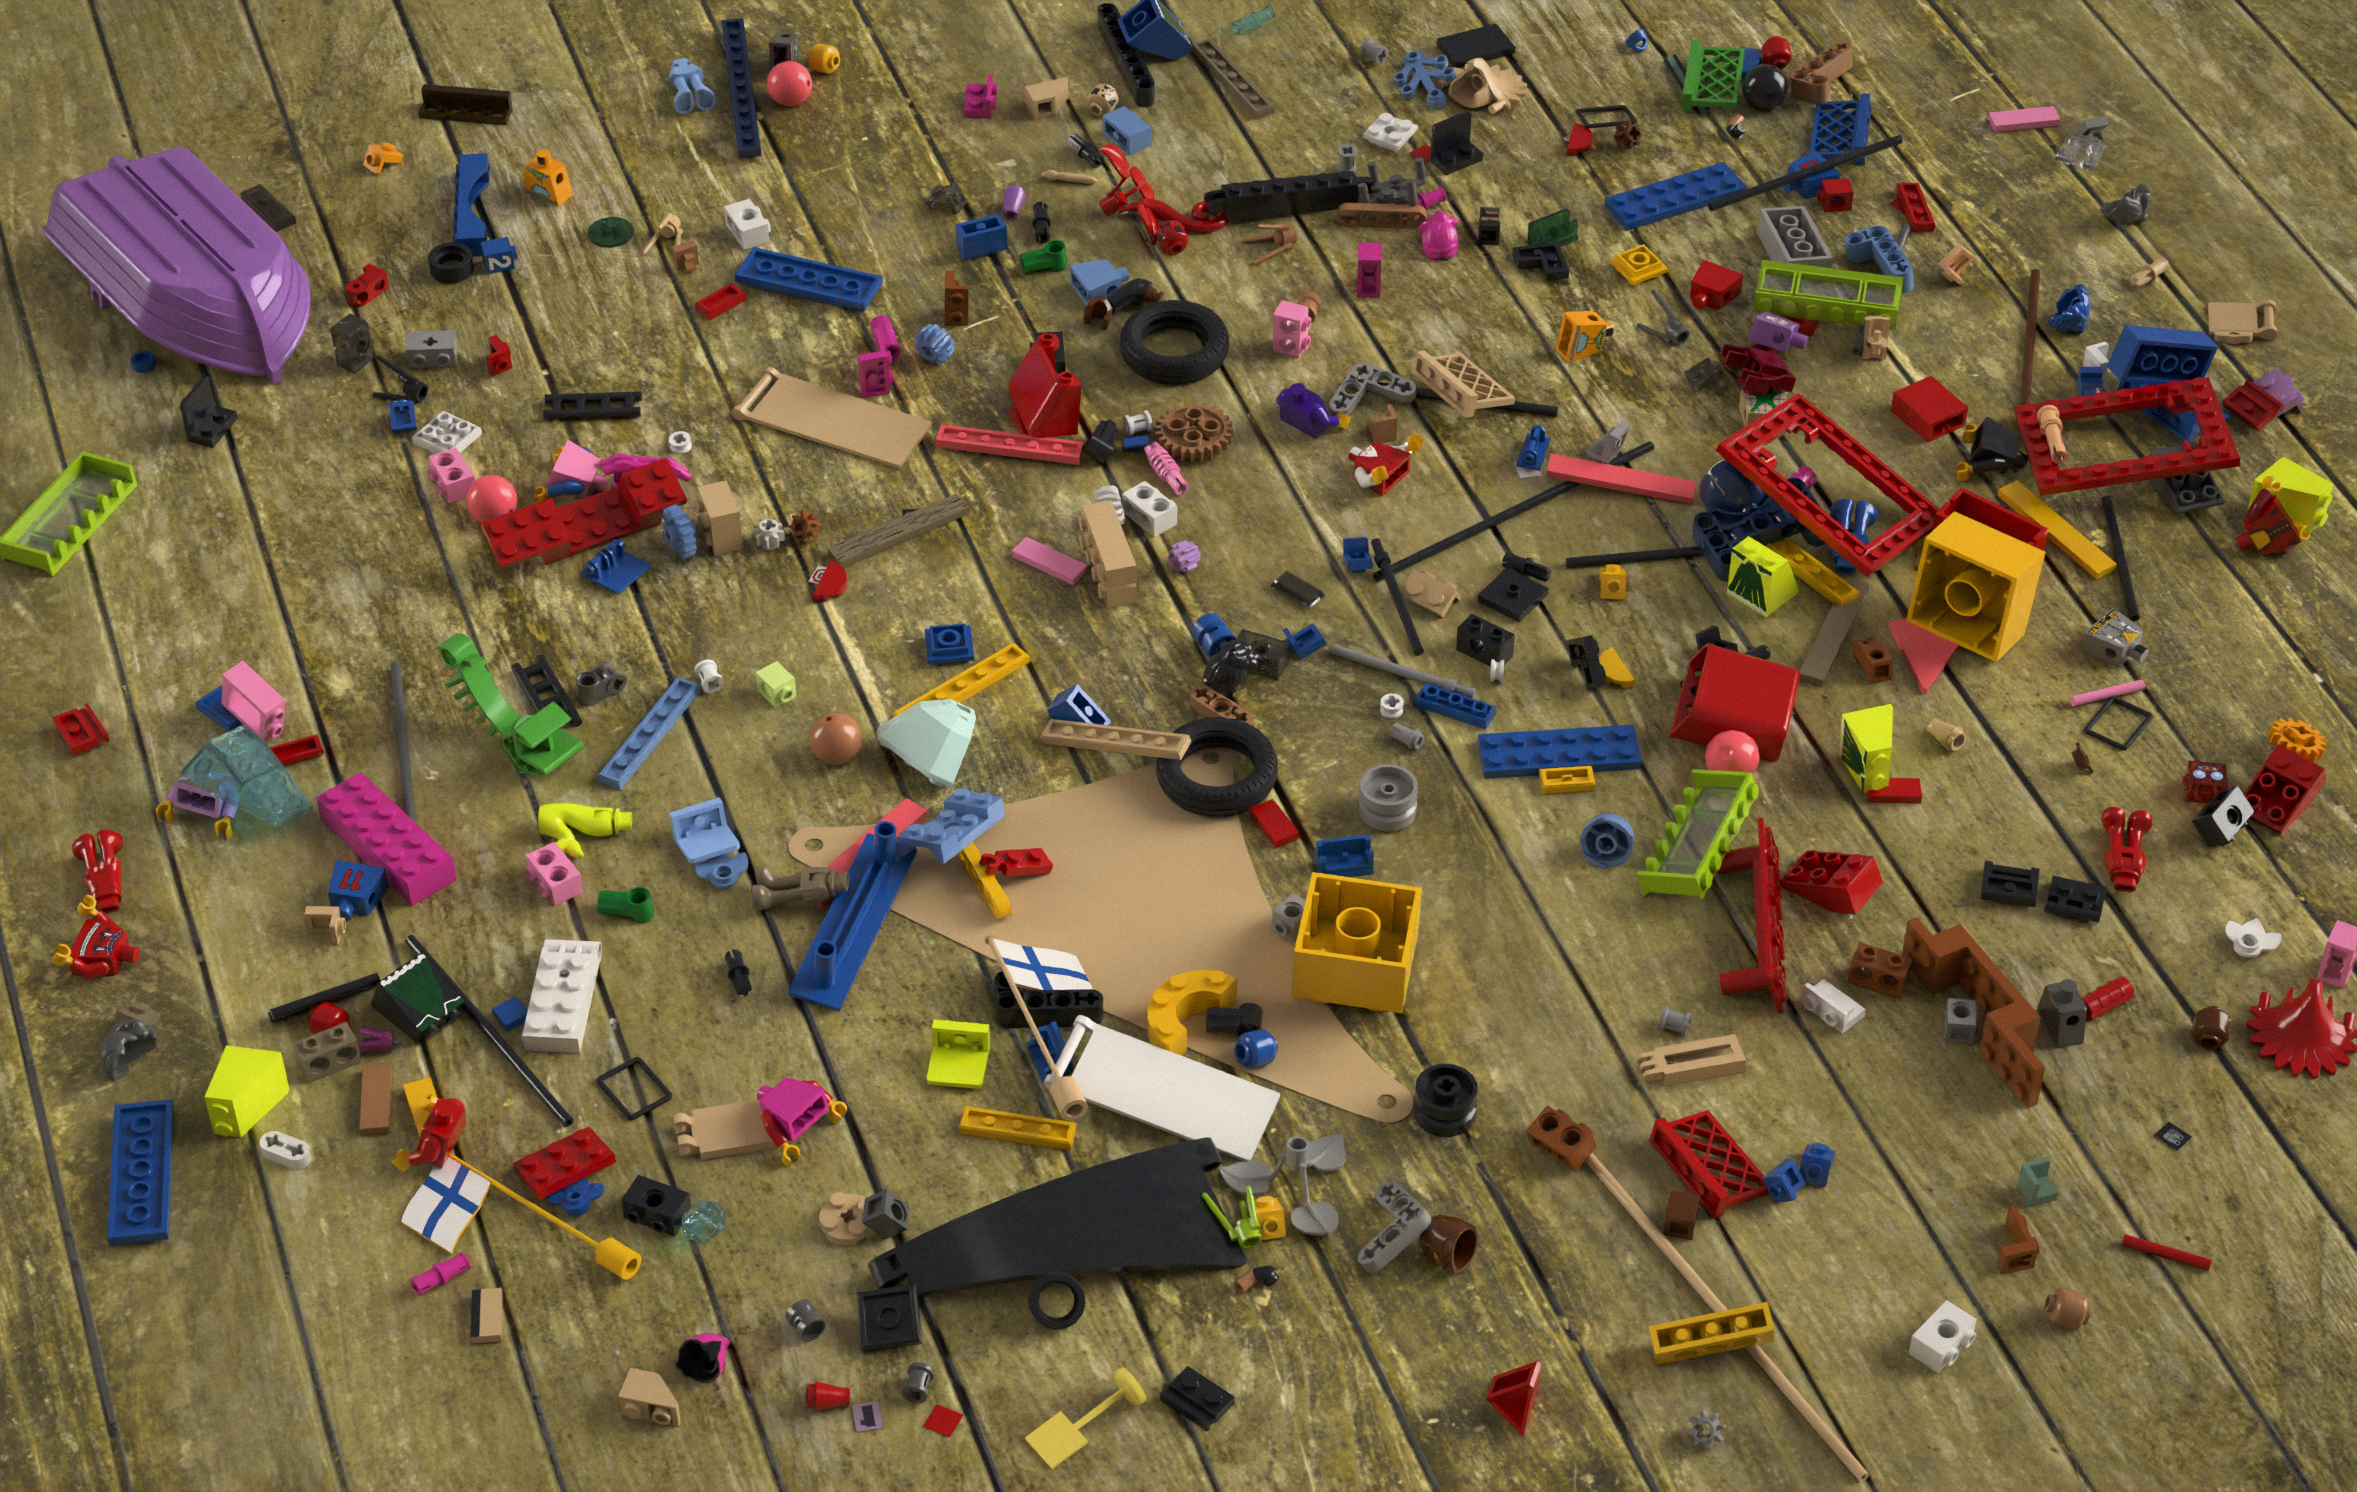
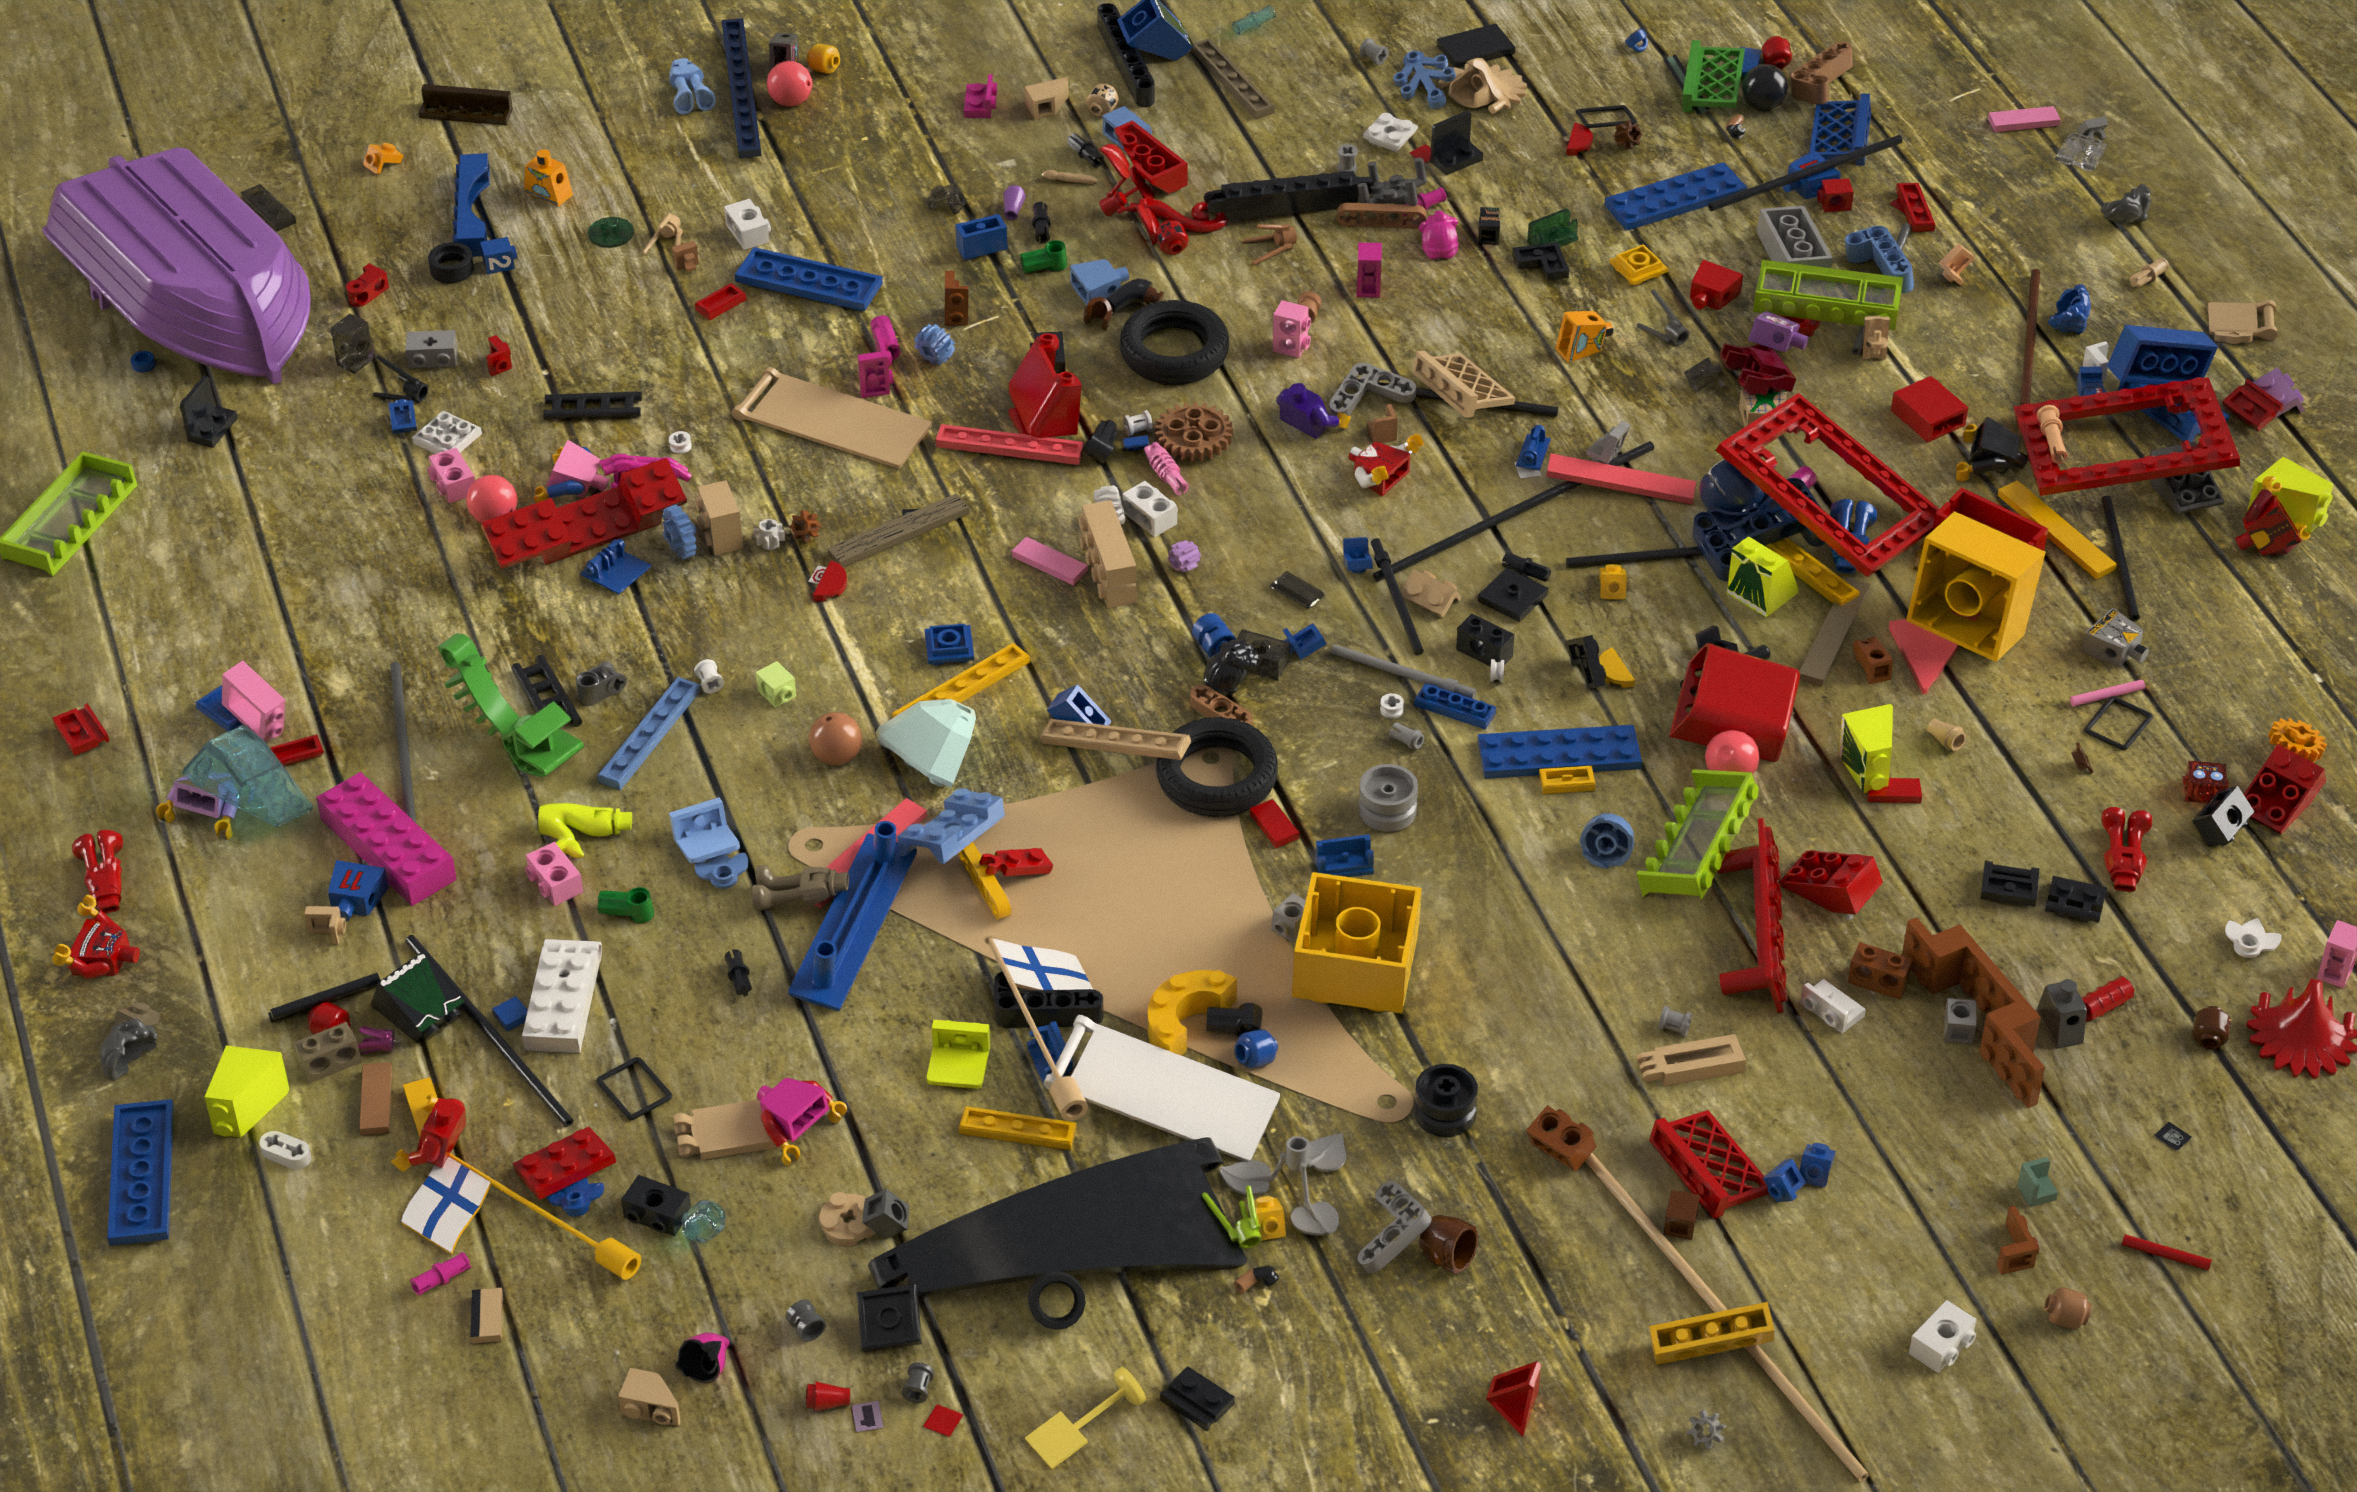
none -> red wedge [1115,120,1188,194]

